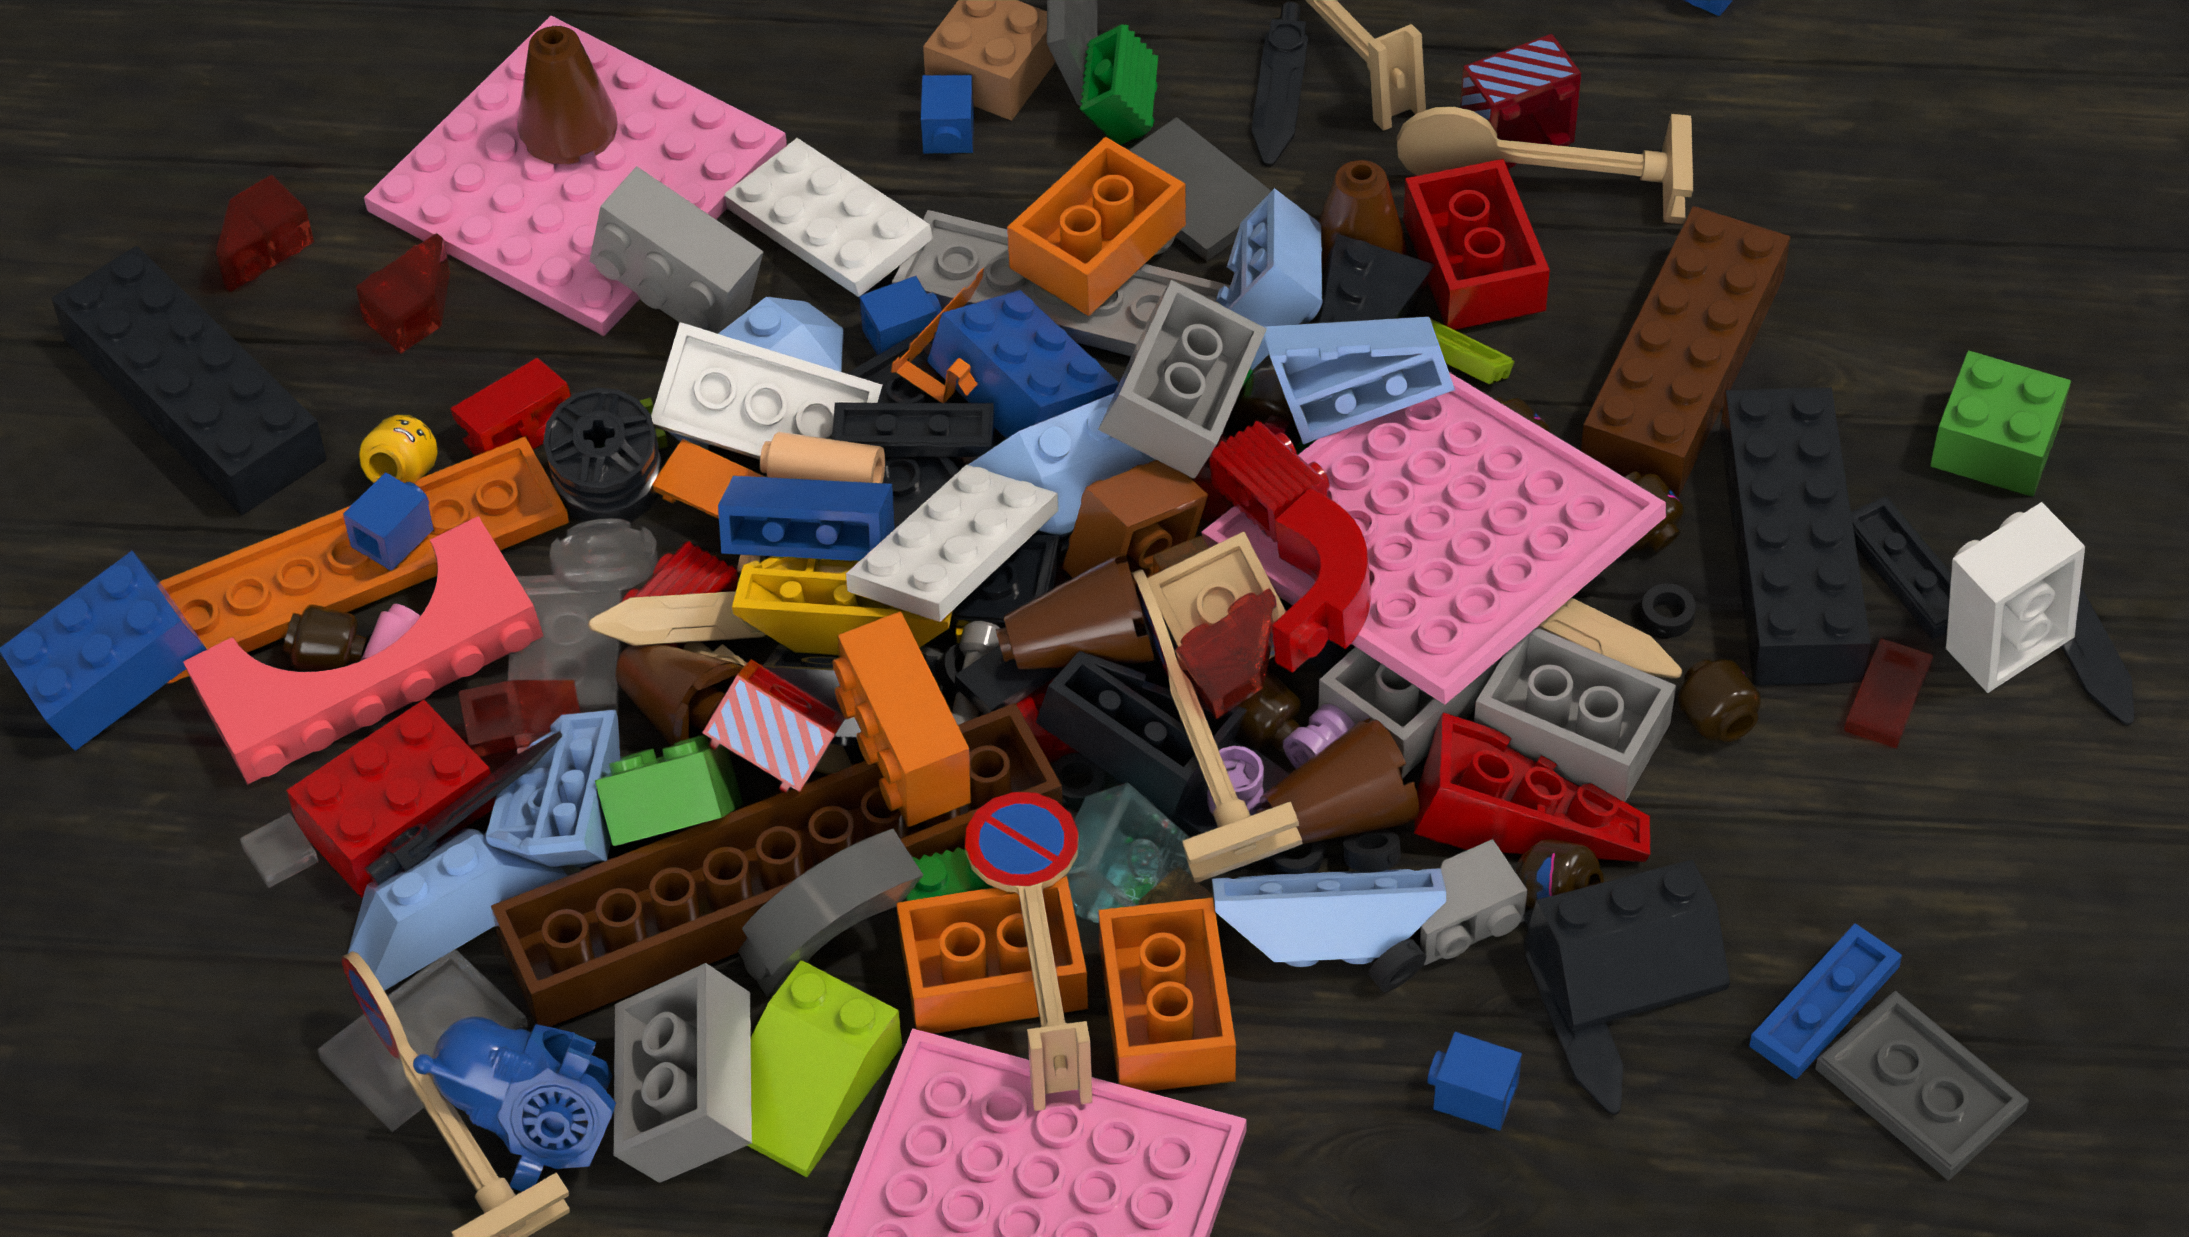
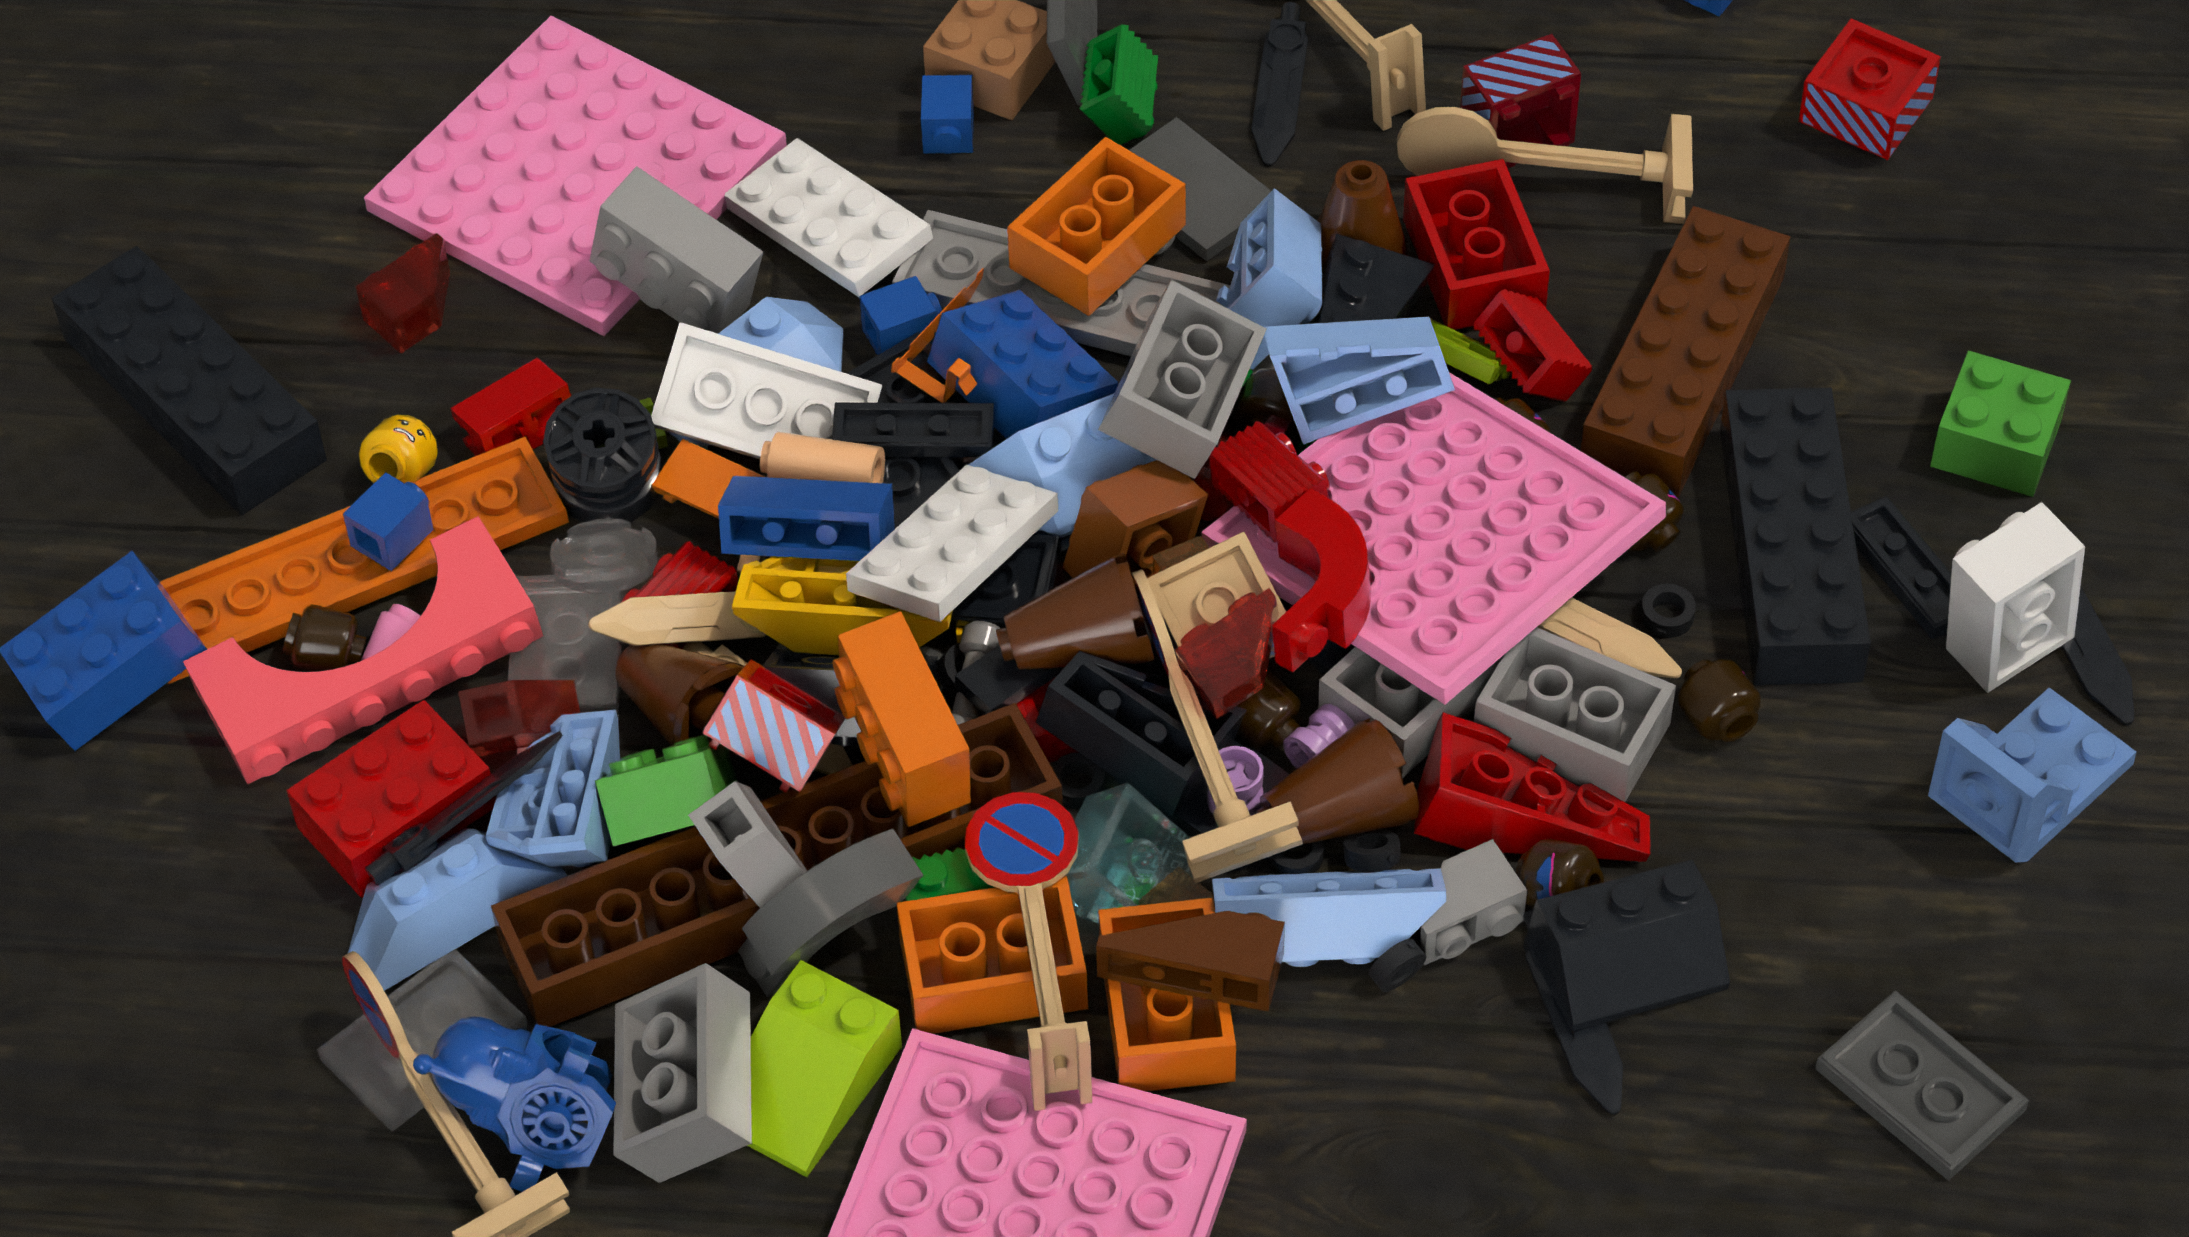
clear red slope [216,174,314,292] -> none
clear tile [240,812,318,888] -> none
reddish brown cone [517,26,618,165] -> none
blue brick [1427,1032,1522,1131] -> none
blue plate [1749,923,1902,1080] -> none
clear red tile [1844,638,1933,749] -> none
none -> light grey slope [688,781,807,908]
none -> reddish brown slope [1096,911,1285,1012]
none -> red brick [1474,289,1592,401]
none -> red container [1798,18,1941,160]
none -> medium blue bracket [1928,688,2137,863]

